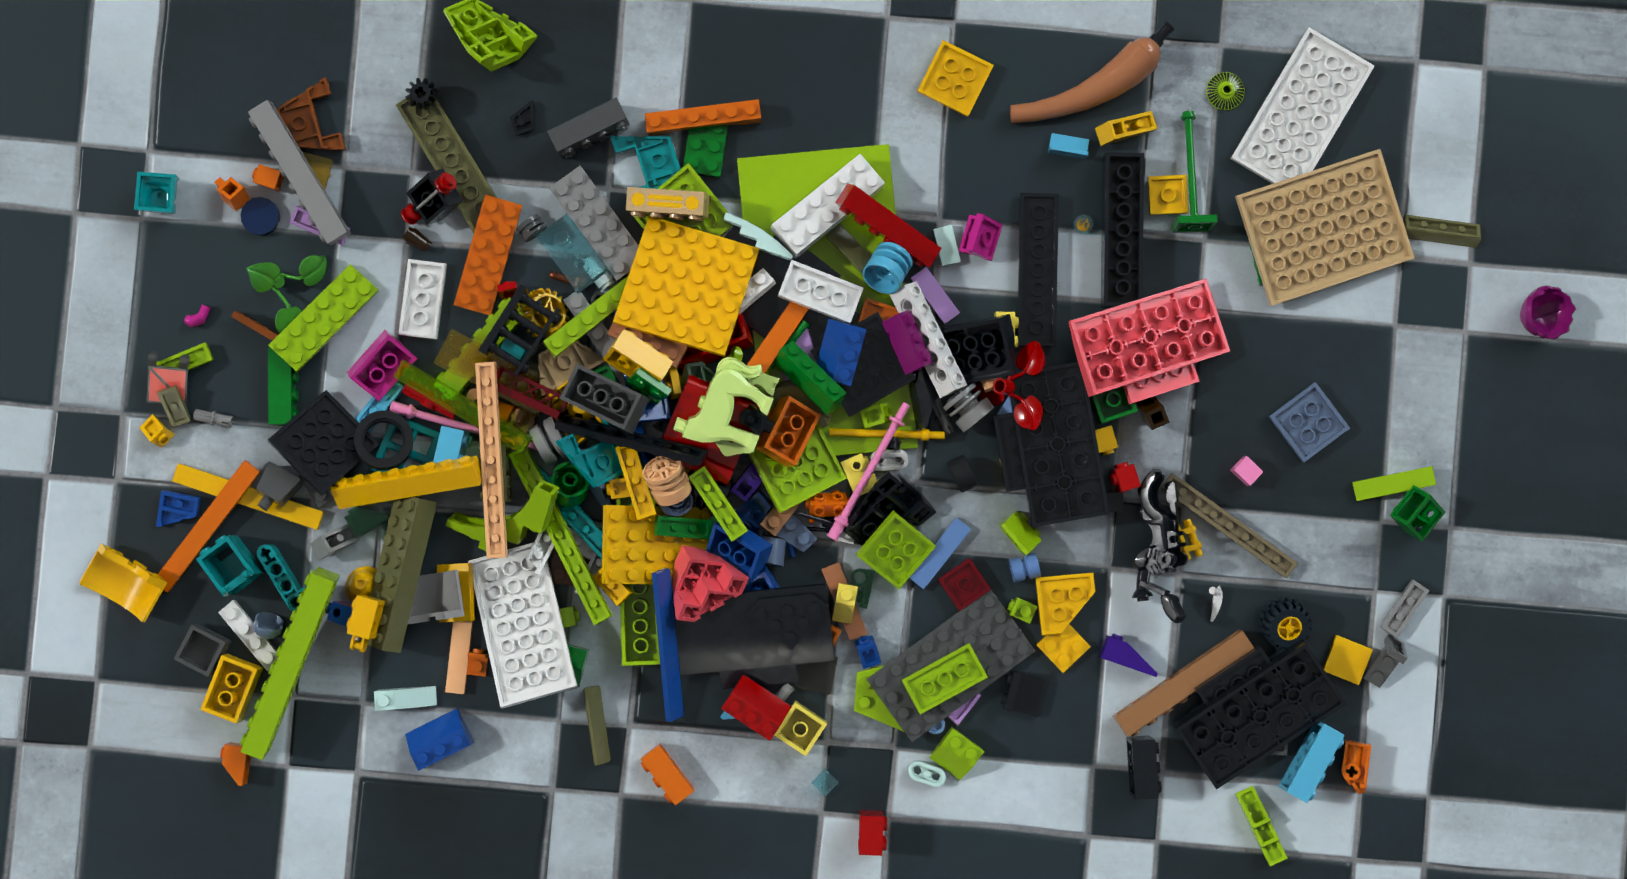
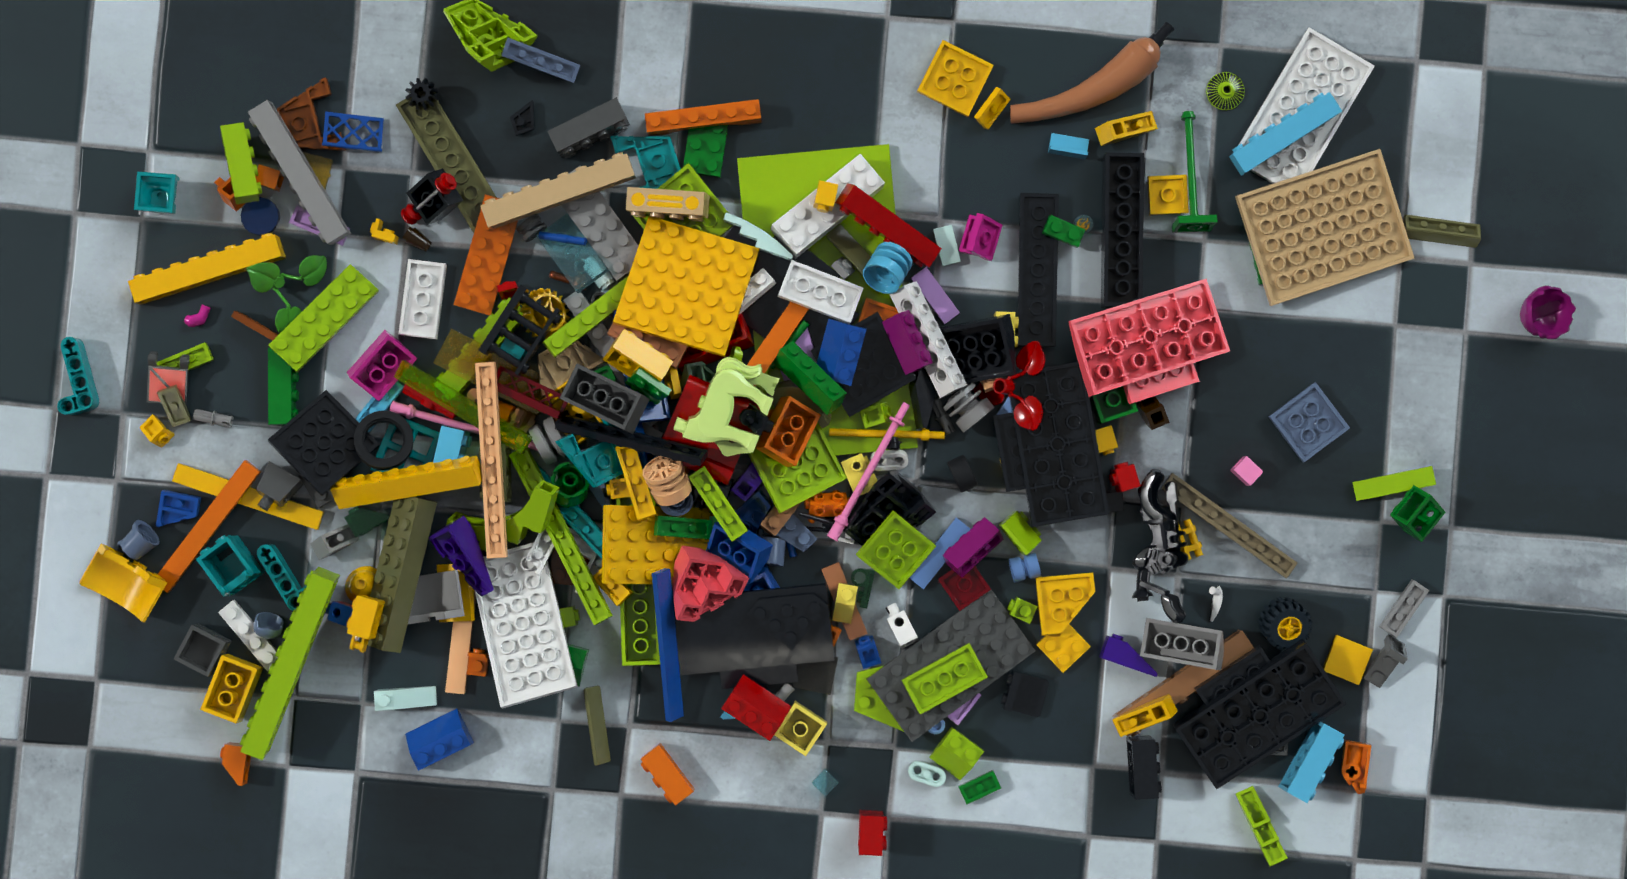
none -> teal beam [57,337,100,415]
none -> sand blue hat [117,520,160,560]
none -> yellow brick [128,233,286,305]
none -> lime wedge [220,122,262,204]
none -> blue window [322,112,384,152]
none -> yellow bracket [370,218,399,245]
none -> dark purple wedge [428,516,494,597]
none -> tan brick [480,152,636,230]
none -> sand blue plate [501,37,580,83]
none -> blue piece [538,231,587,246]
none -> yellow brick [813,180,838,213]
none -> light grey plate [831,257,855,280]
none -> white torso [886,603,919,649]
none -> magenta brick [943,517,1004,578]
none -> green plate [958,770,1001,804]
none -> yellow plate [974,87,1011,129]
none -> green plate [1042,215,1085,248]
none -> yellow slope [1112,694,1178,737]
none -> light grey slope [1140,618,1224,670]
none -> medium azure brick [1229,92,1342,176]

